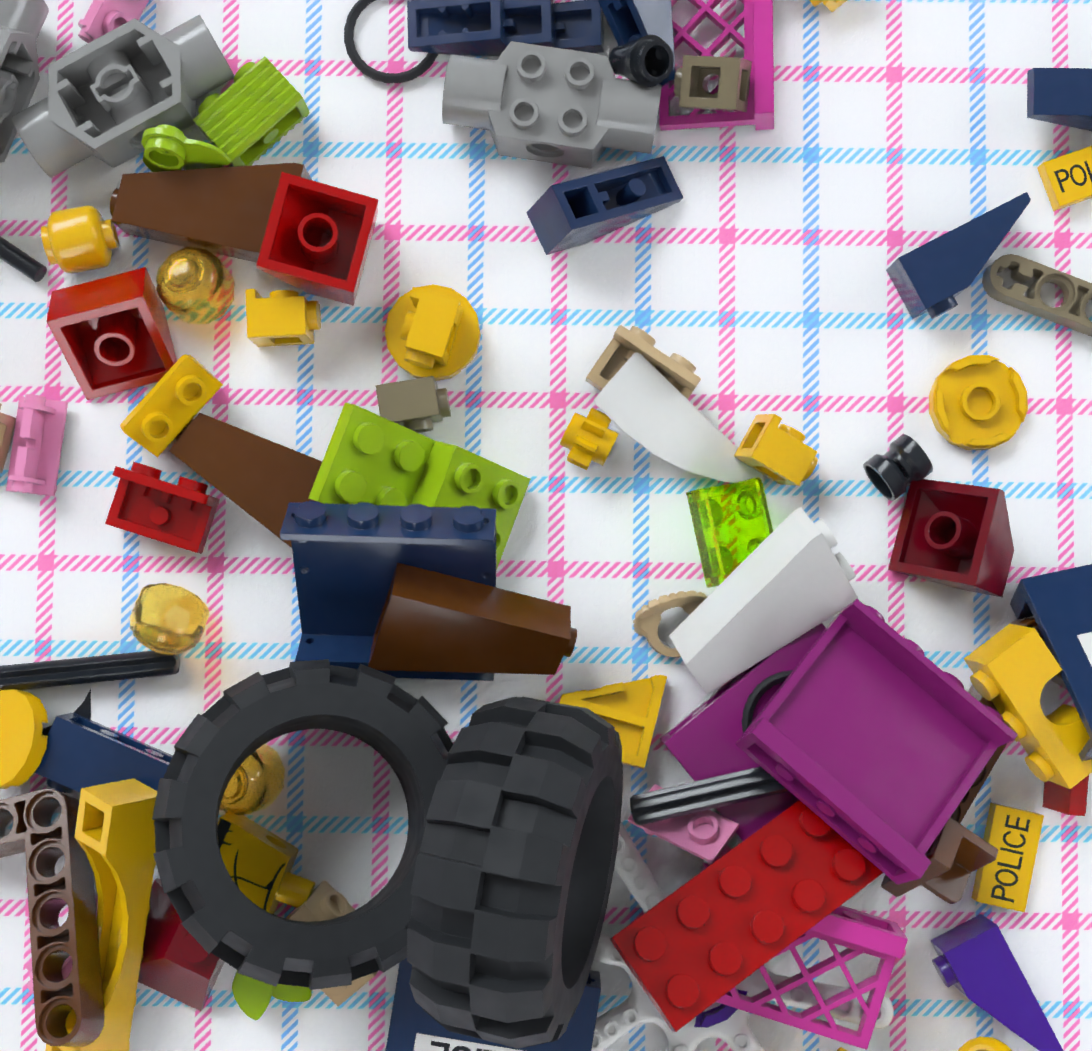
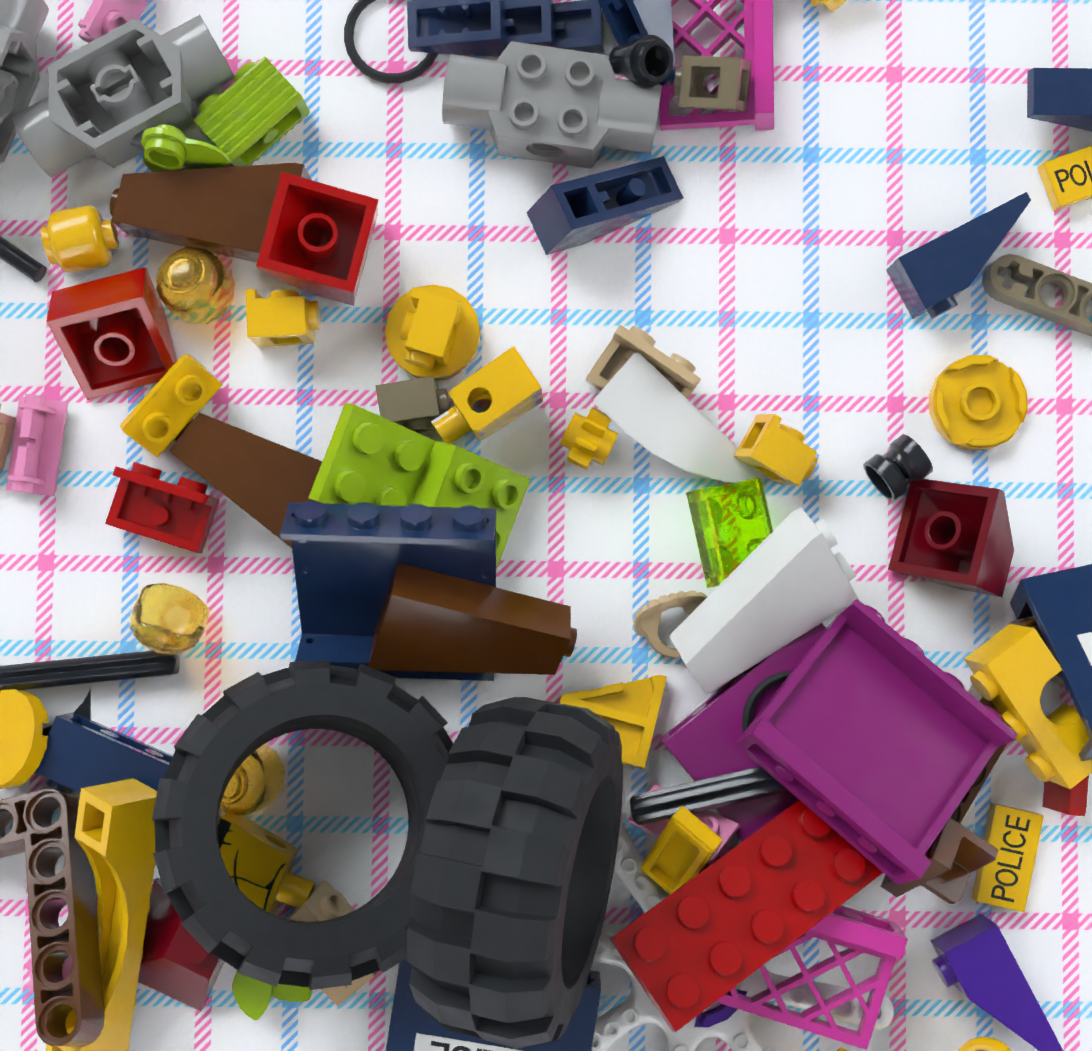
none -> yellow torso [431,346,543,444]
none -> yellow tile [640,805,723,894]

